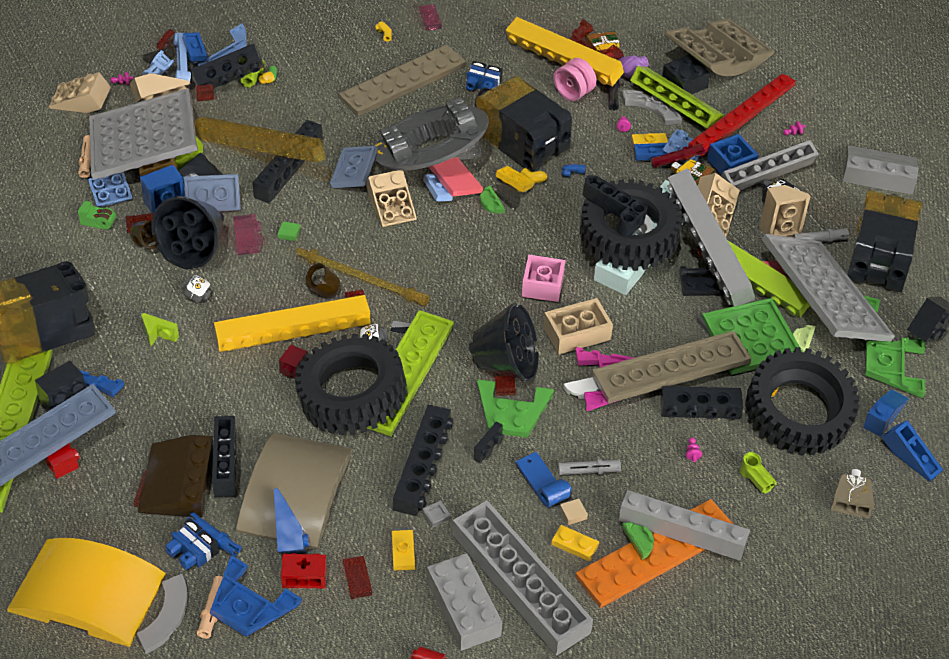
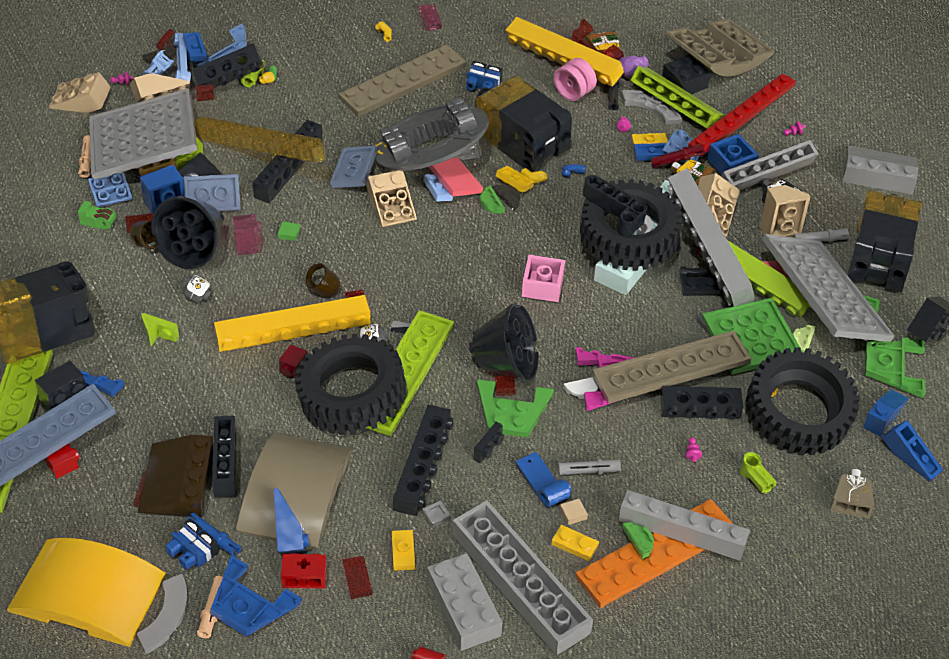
clear yellow bar [296,248,430,306] -> none
tan brick [543,298,613,355] -> none

